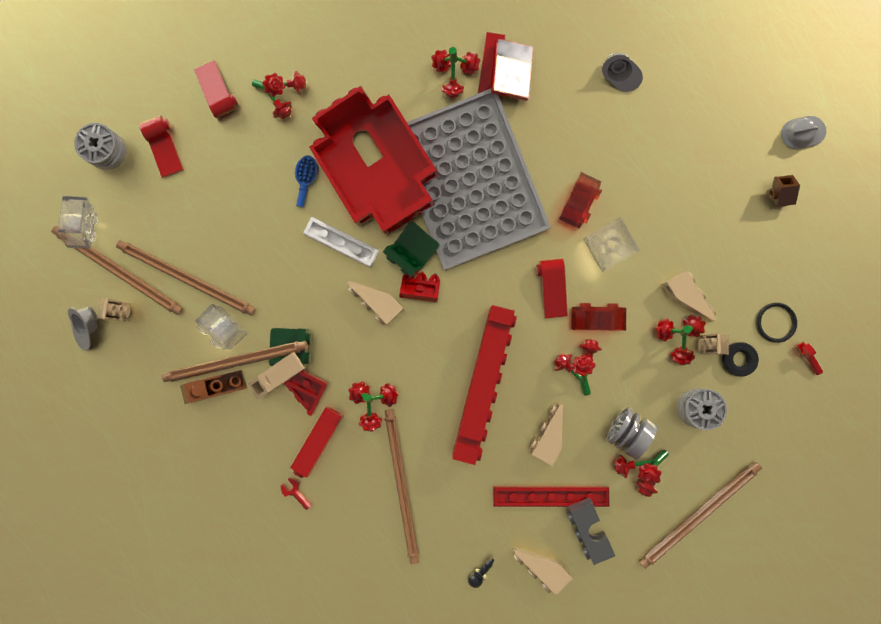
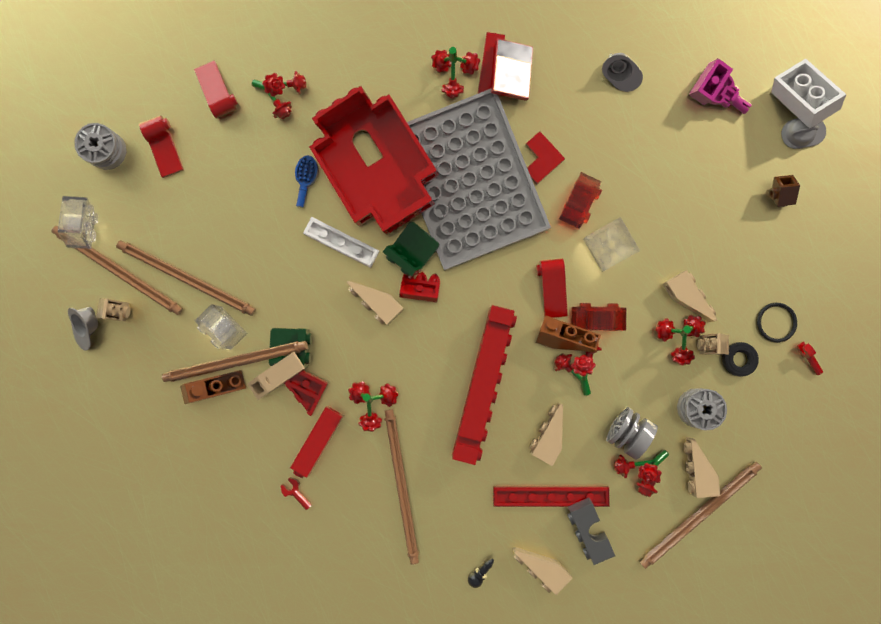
none -> red tile [525,131,565,185]
none -> dark orange slope [536,316,601,352]
none -> tan slope [684,437,720,498]
none -> dark pink brick [689,58,752,114]
none -> white brick [771,59,846,128]

